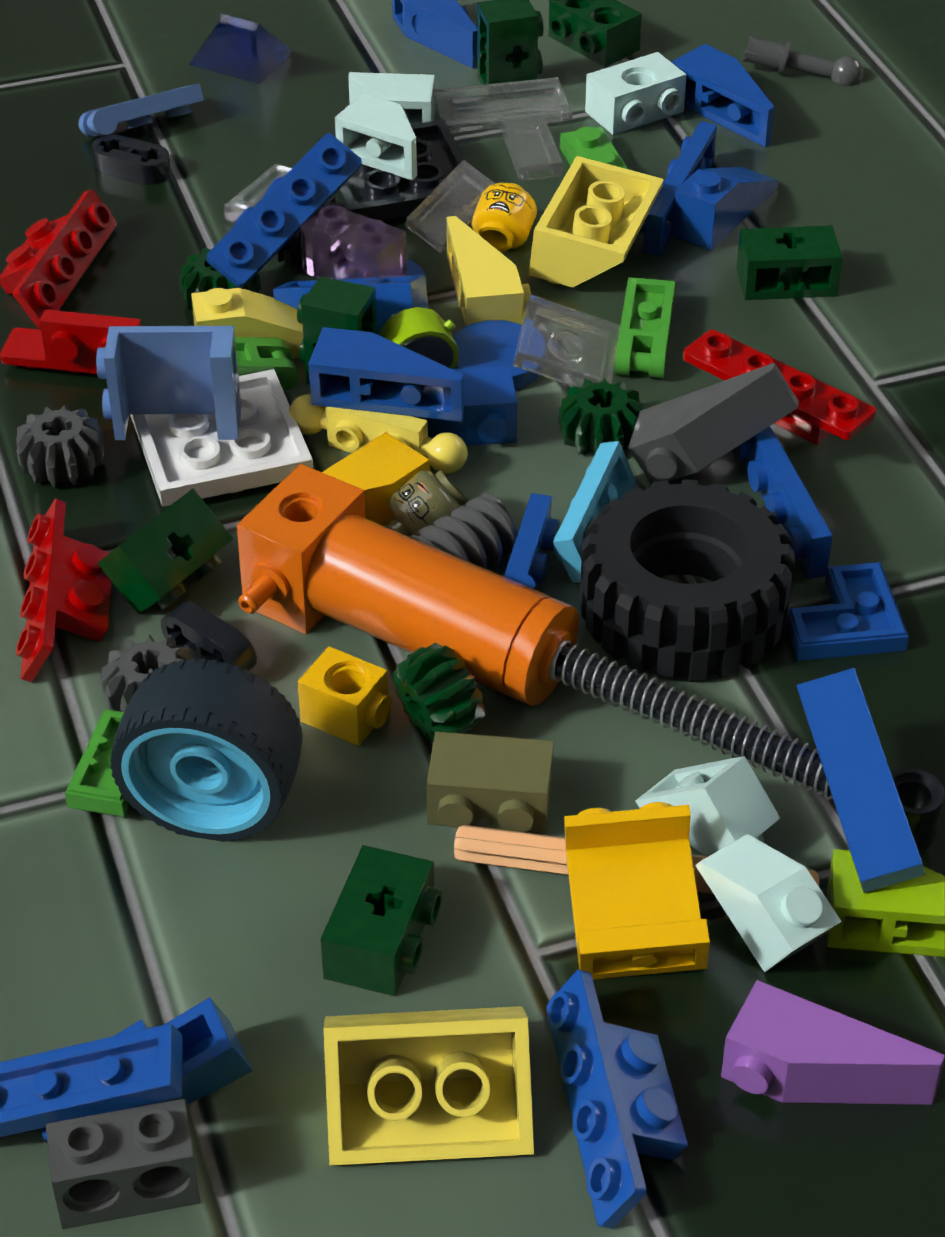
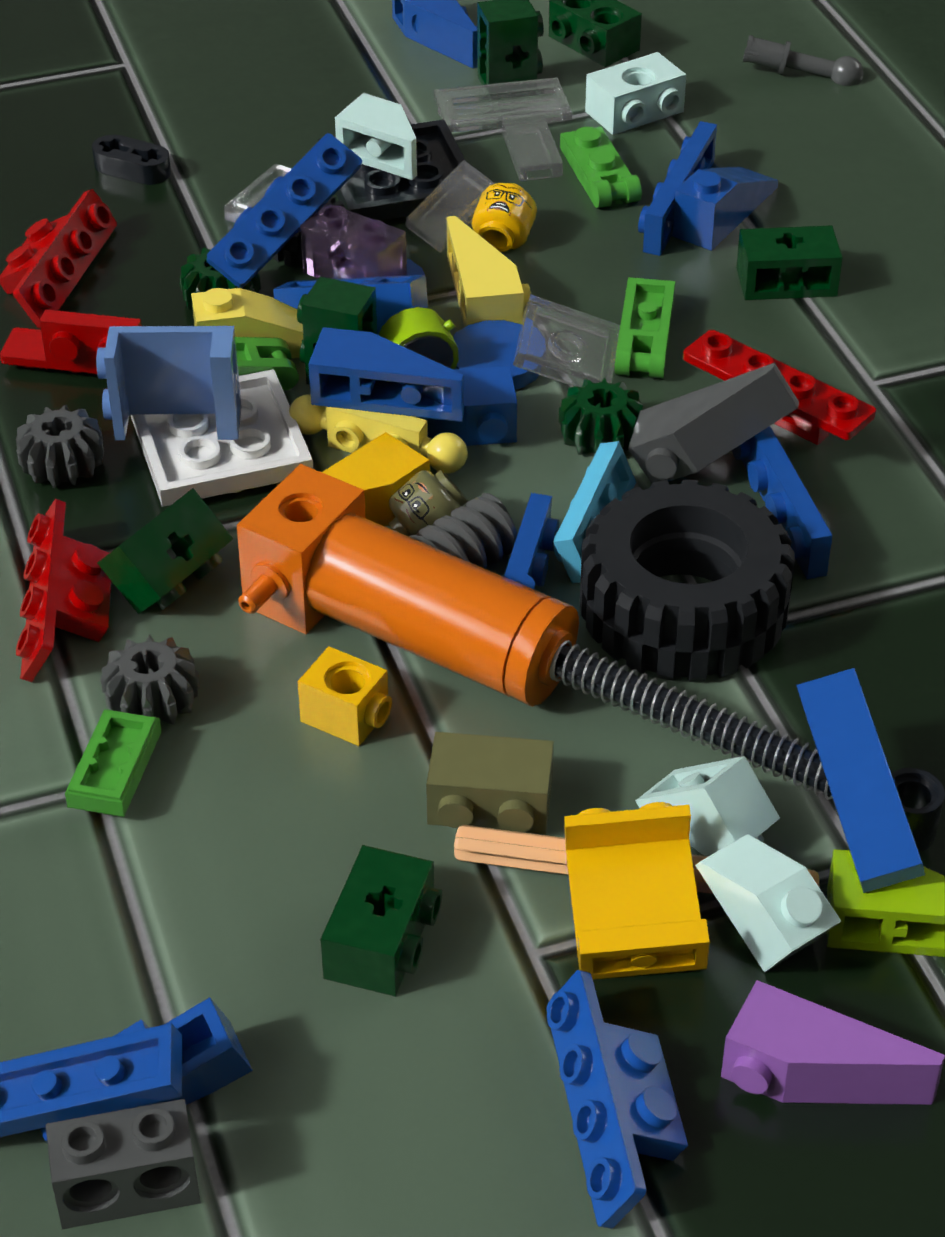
medium blue plate [79,83,204,137] -> none
wheel [110,659,303,842] -> none
black beam [161,601,257,671] -> none
clear blue slope [189,14,291,84] -> none
light yellow slope [323,1006,534,1166] -> none
light aqua slope [348,72,435,125] -> none
dark green gear [393,642,485,742] -> none
light yellow slope [529,156,664,288] -> none
blue slope [671,44,774,147] -> none
blue tile [786,562,909,661] -> none

